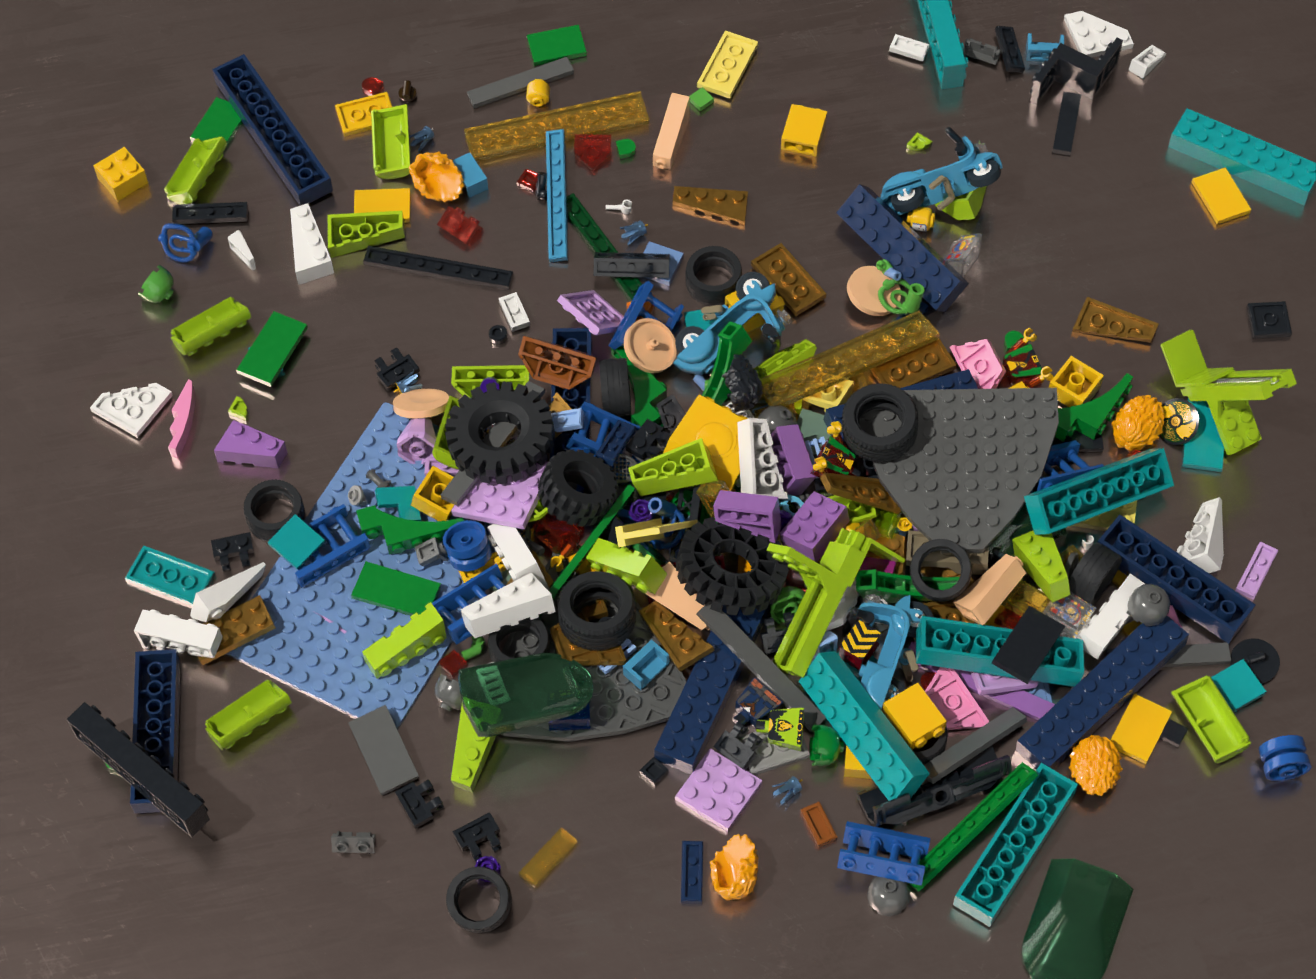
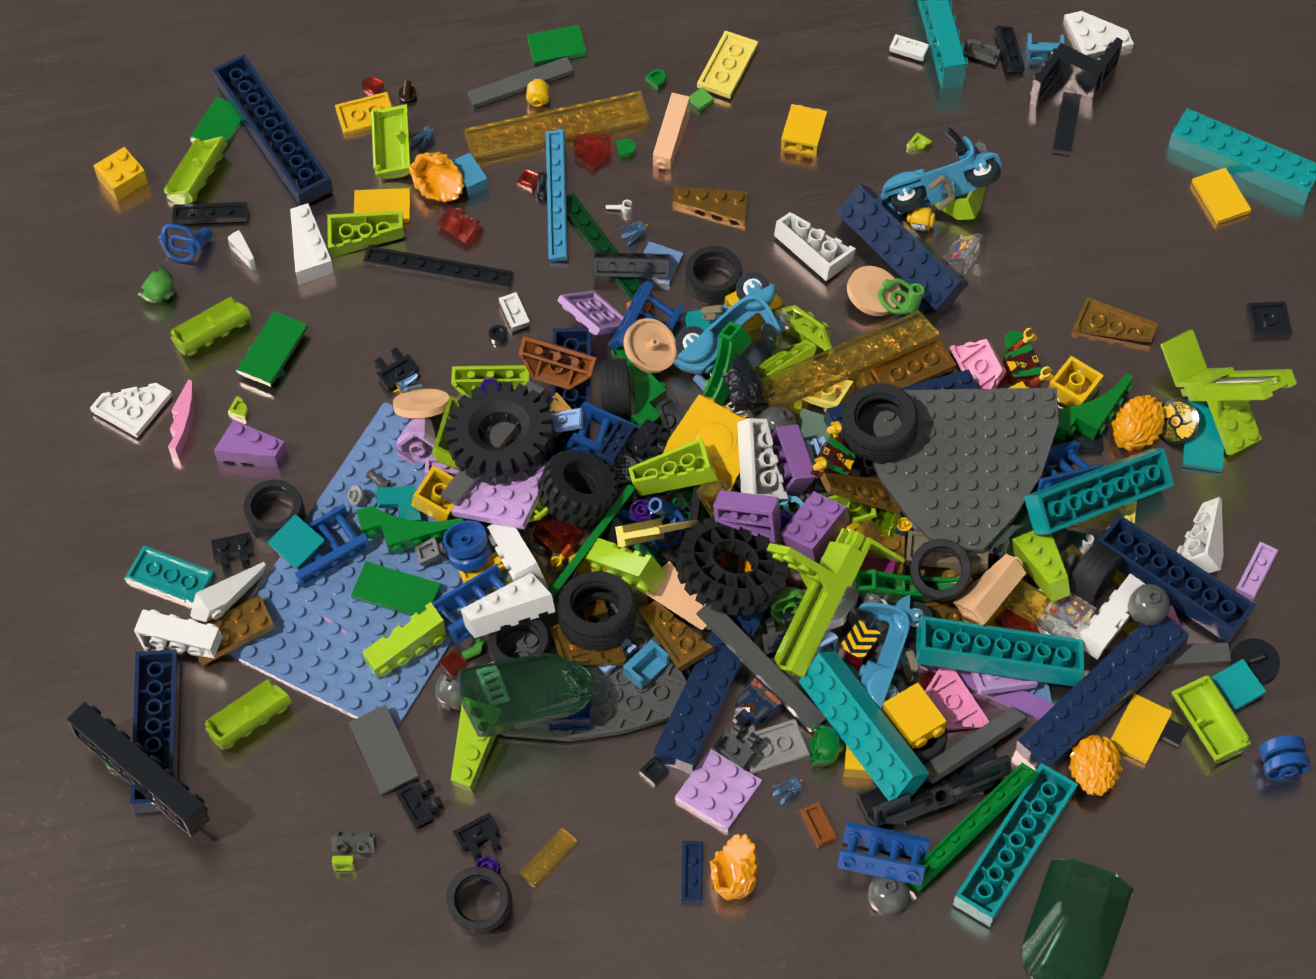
pearl gold plate [751,243,827,316] -> none
torso [756,708,804,751] -> none
arm [876,259,902,281] -> none
black tile [991,605,1065,684] -> none
white slope [1129,45,1166,78] -> none
none -> lime tile [332,856,356,871]
none -> green tile [645,69,667,90]
none -> lime wedge [772,305,834,365]
none -> white wedge [774,212,856,281]

